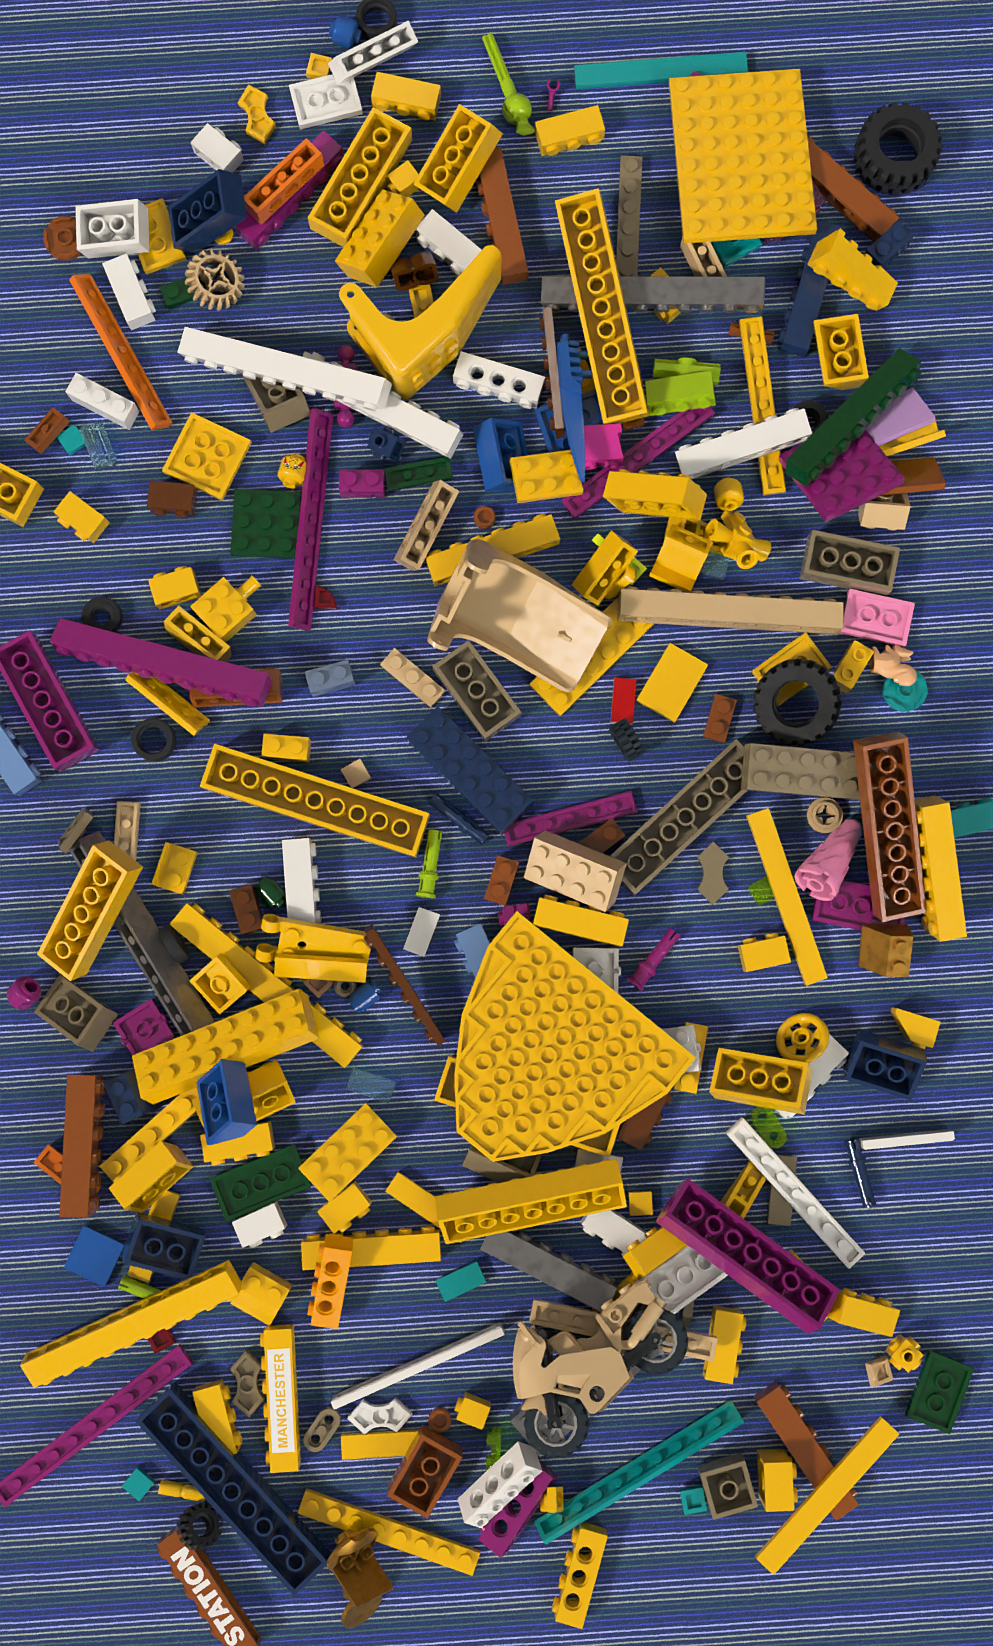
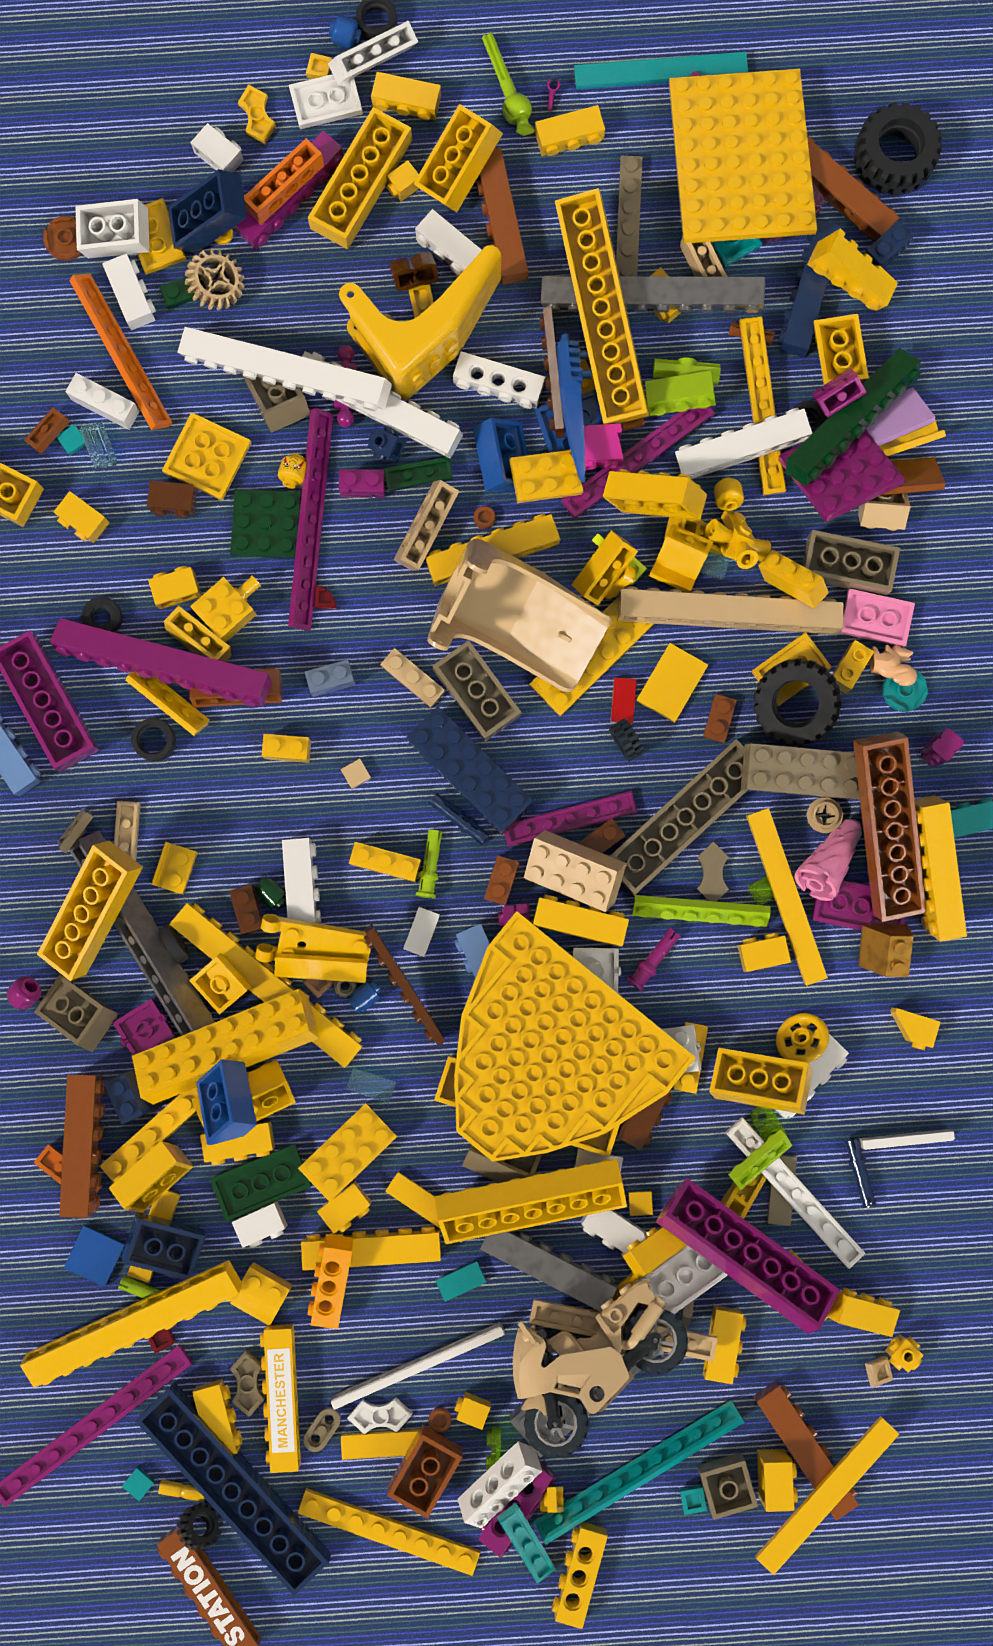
yellow brick [200,744,430,858] -> none
pearl gold piece [327,1528,394,1628] -> none
yellow brick [335,189,425,287] -> none
dark blue brick [843,1029,927,1100] -> none
dark green plate [905,1349,974,1434] -> none
none -> yellow brick [349,842,422,883]
none -> teal tile [496,1503,556,1584]
none -> lime plate [632,895,771,927]
none -> lime plate [728,1129,792,1191]
none -> yellow brick [758,550,829,609]
none -> magenta brick [812,368,867,418]
none -> magenta brick [920,728,964,767]

